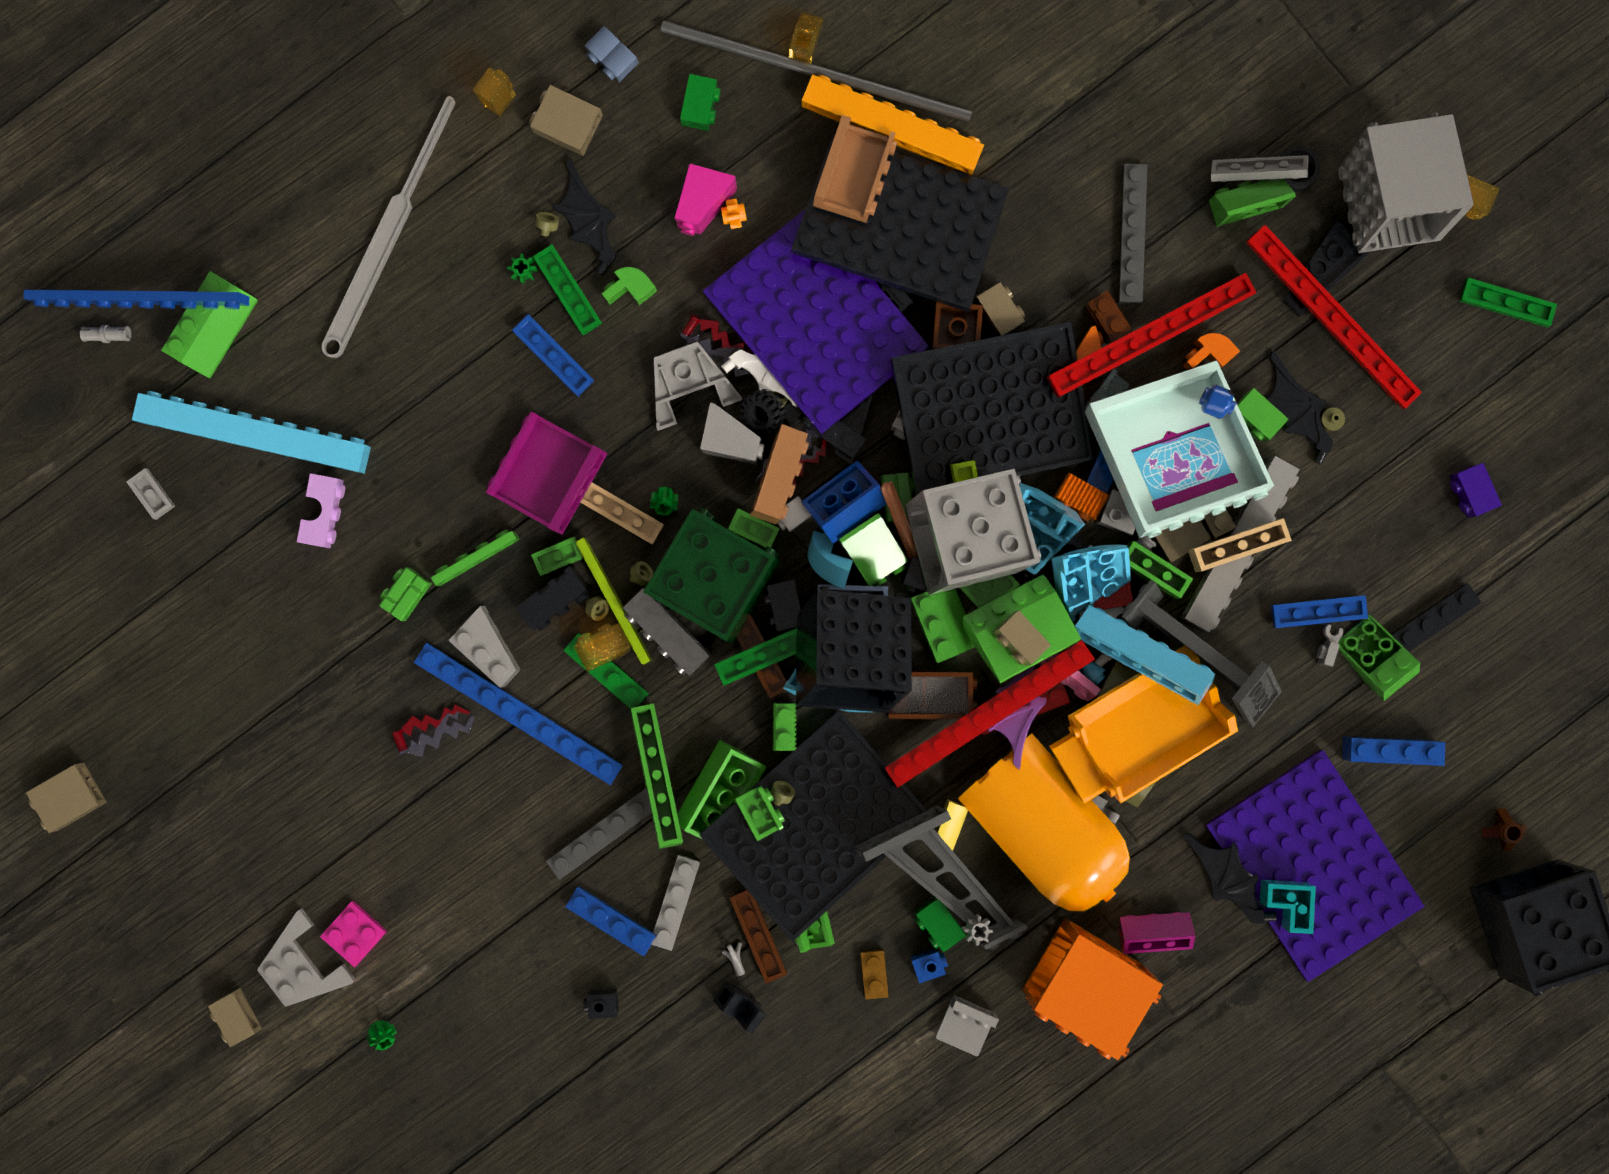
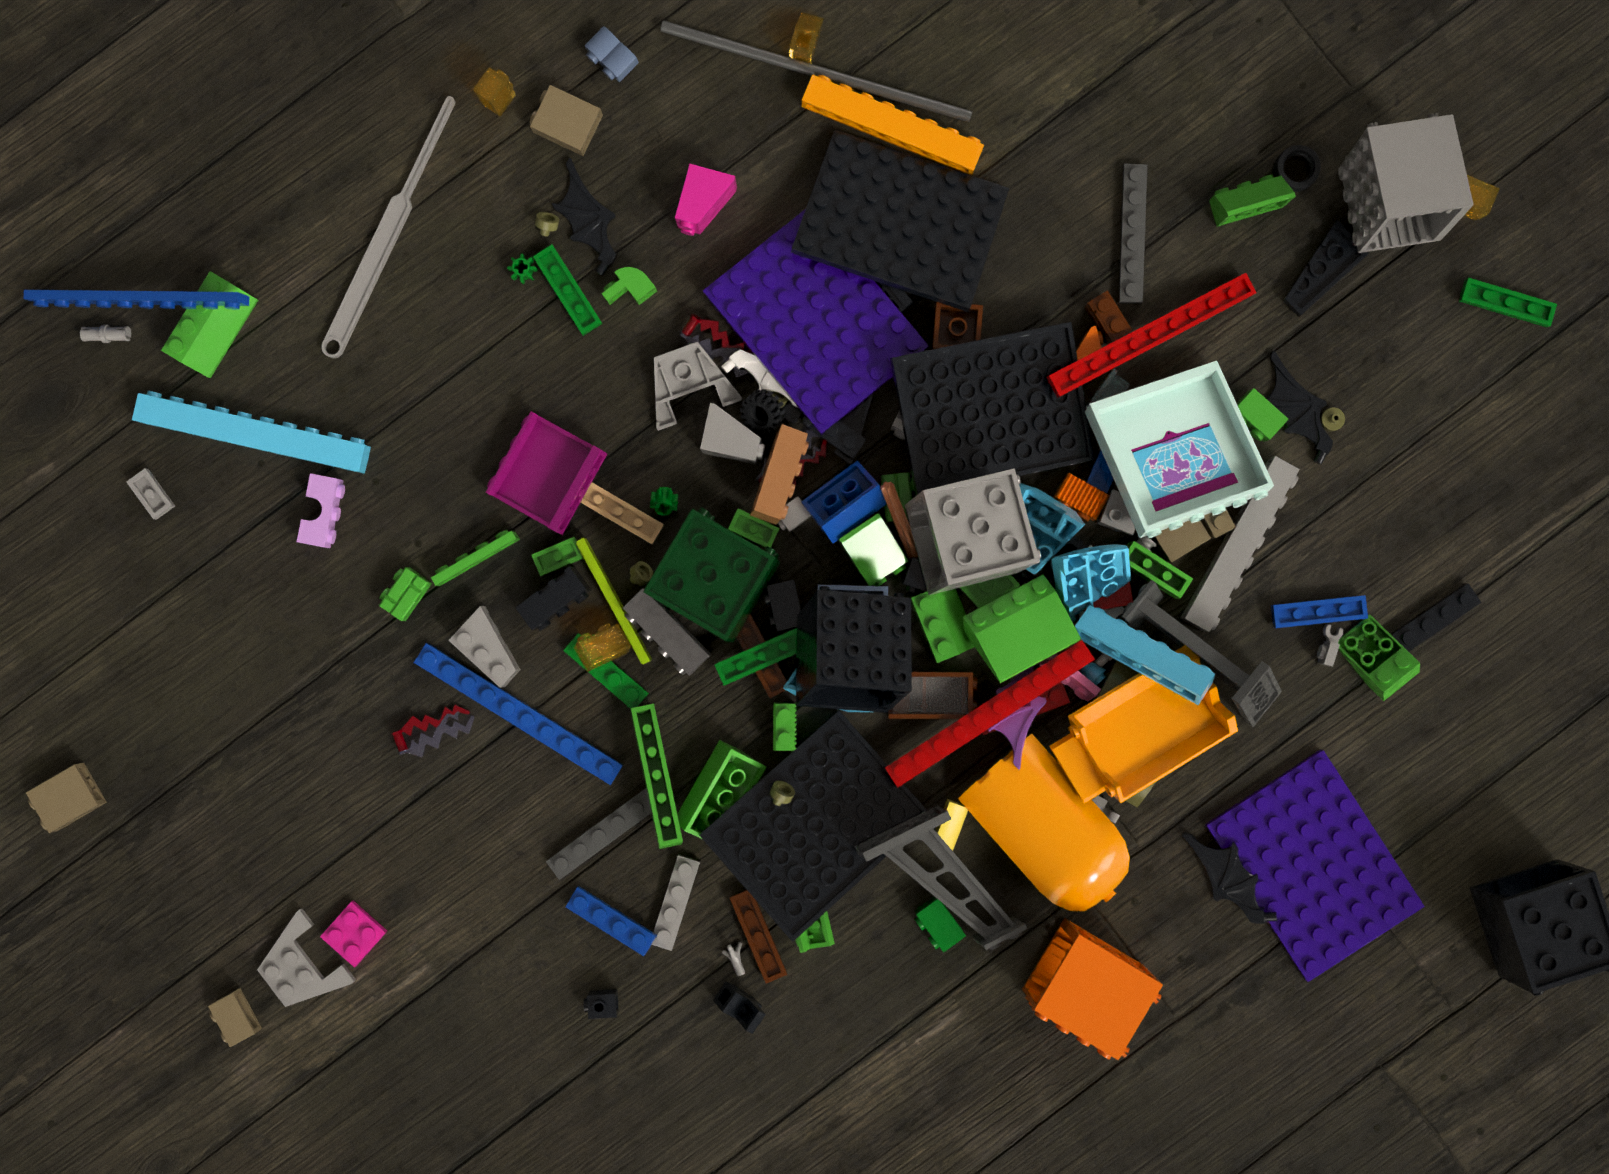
green gear [366,1020,397,1050] -> none
blue plate [512,314,594,397] -> none
olive tile [585,596,610,621] -> none
green brick [680,74,721,131] -> none
light orange gear [721,199,747,229] -> none
bright green bracket [735,786,784,841] -> none
medium azure brick [808,531,853,589] -> none
medium nougat panel [813,115,897,223] -> none
pearl gold plate [861,949,888,1000] -> none
blue brick [911,948,948,983] -> none
light grey bracket [936,995,999,1056] -> none
lime plate [950,460,978,483] -> none
light grey gear [962,914,993,946] -> none
dark tan piece [975,282,1025,336] -> none
dark tan piece [993,610,1051,666] -> none
magenta brick [1118,912,1195,954] -> none
orange brick [1182,333,1240,370] -> none
tan brick [1188,518,1292,572] -> none
blue head [1199,384,1236,419] -> none
light grey plate [1211,155,1308,182] -> none
red plate [1246,225,1422,409] -> none
teal brick [1260,879,1316,934] -> none
blue brick [1342,736,1445,766] -> none
dark purple brick [1449,463,1502,518] -> none
reddish brown rock [1481,808,1526,851] -> none

